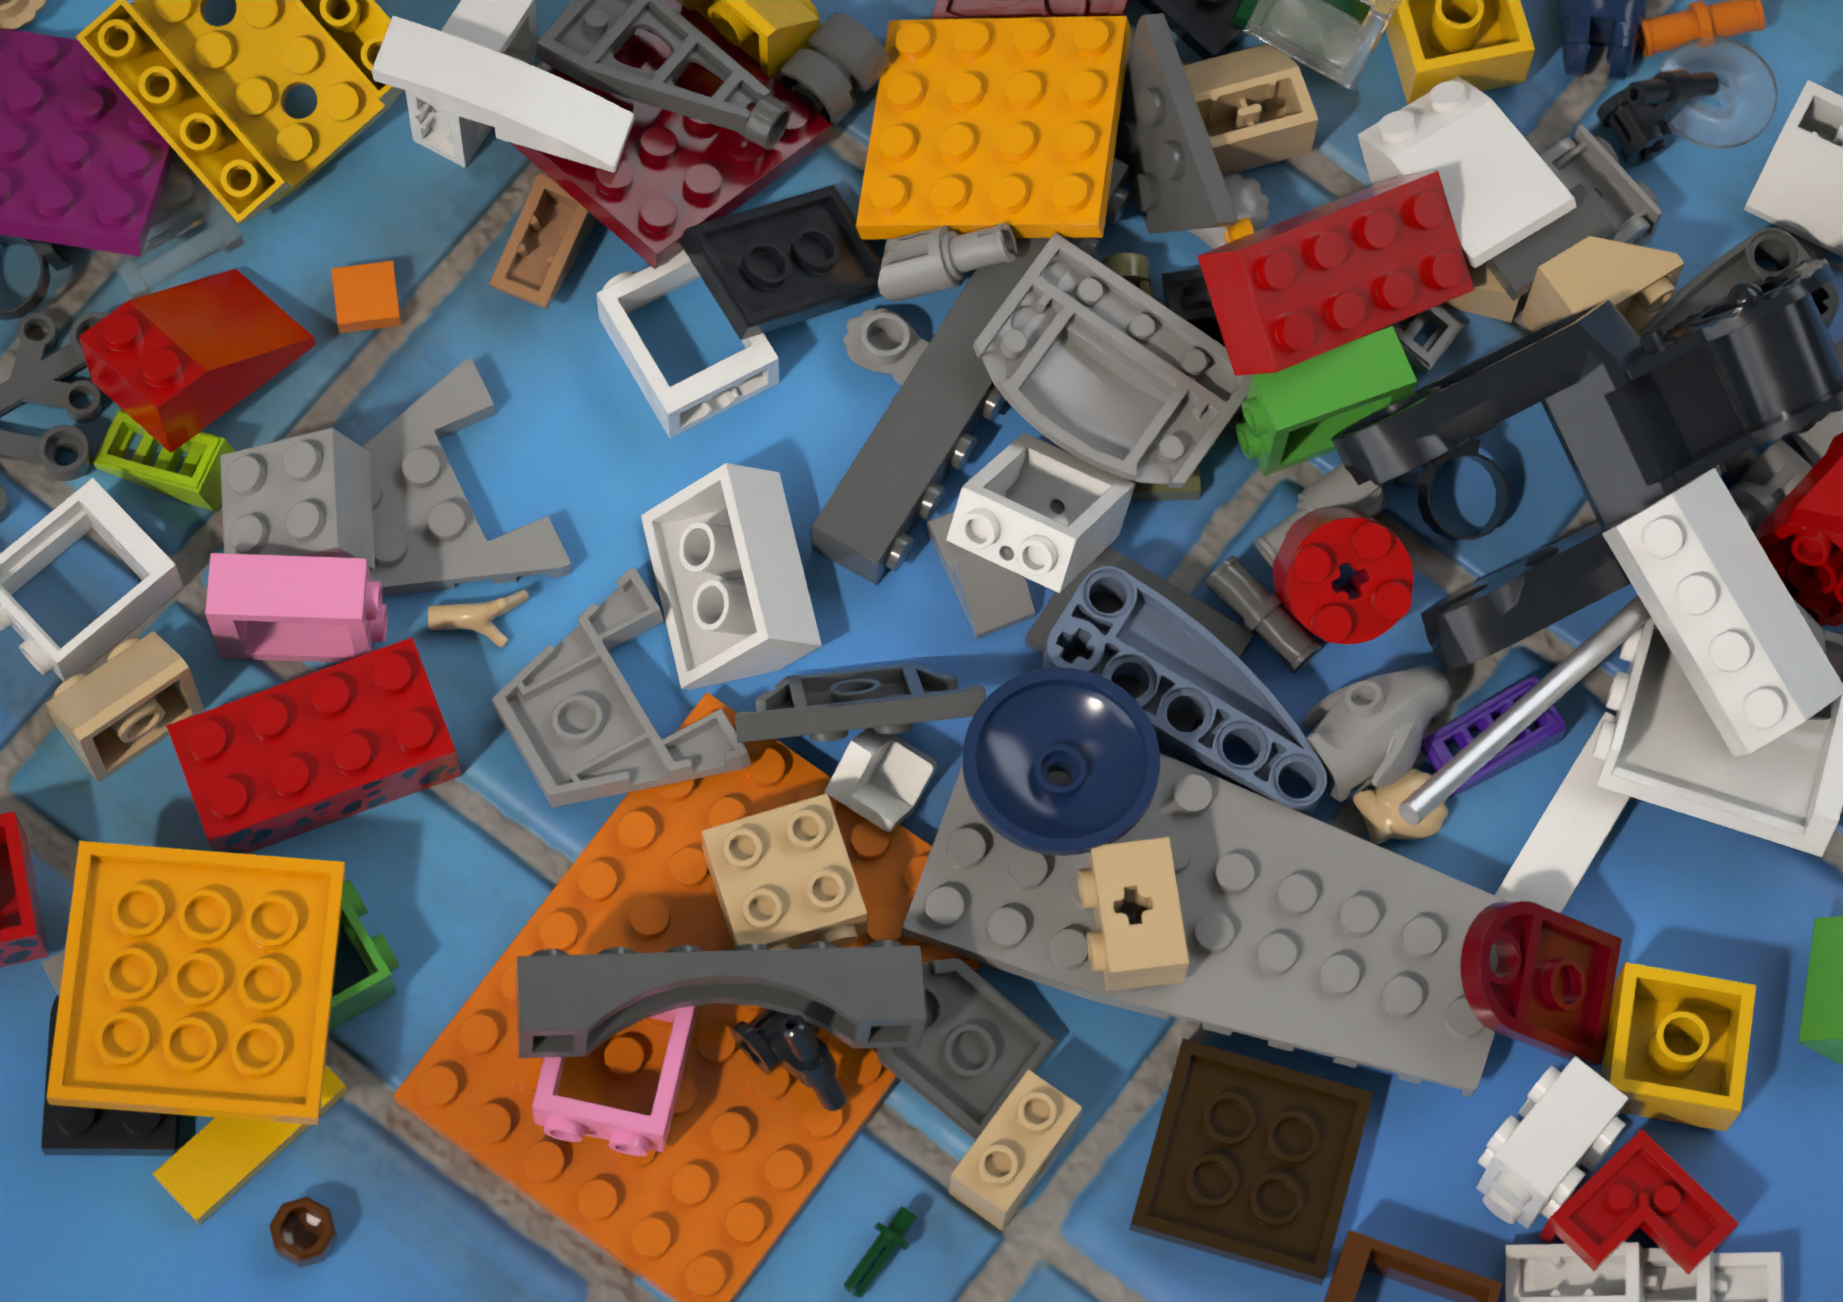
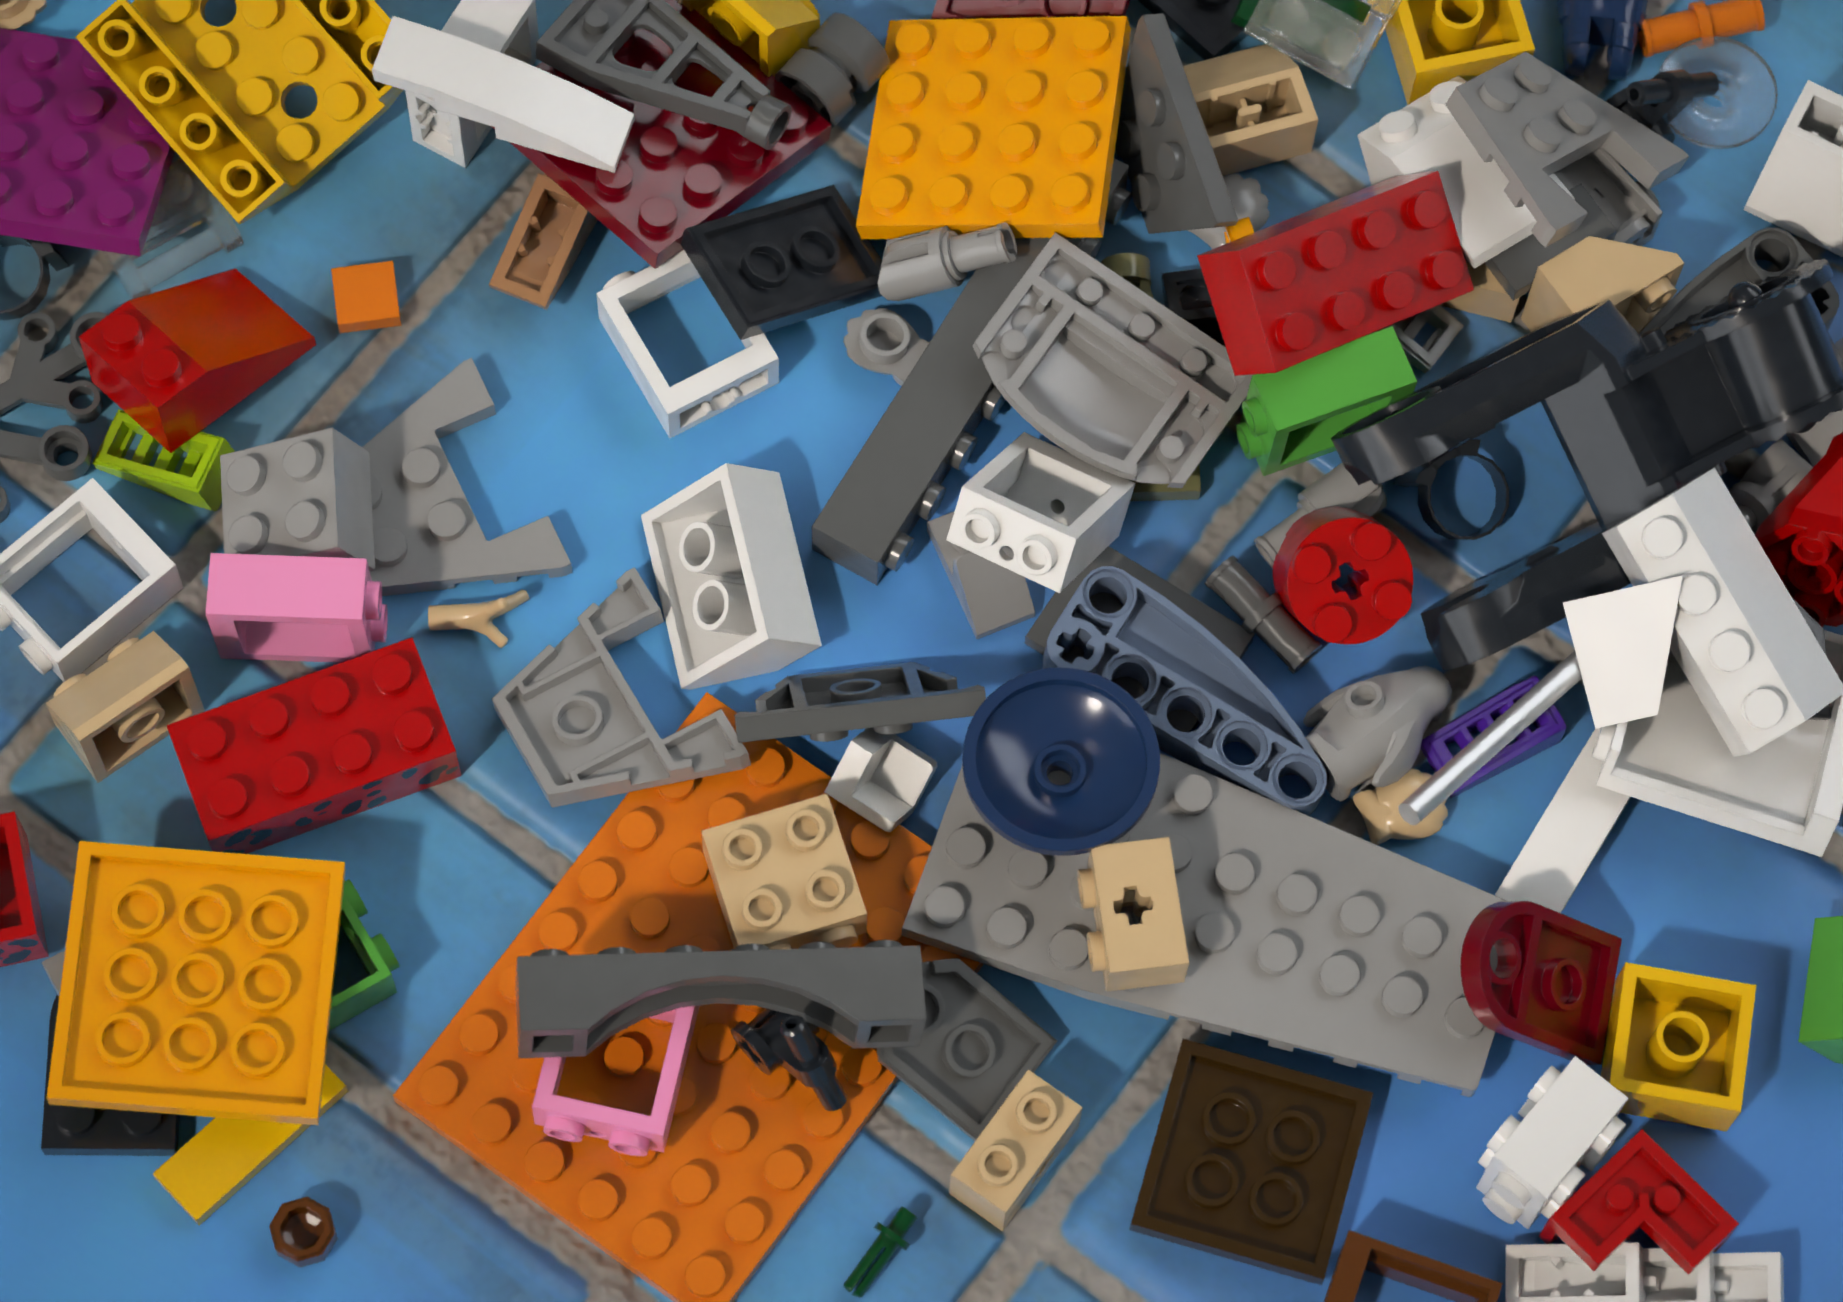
none -> light grey wing [1445,52,1689,248]
none -> white sticker [1563,575,1683,729]

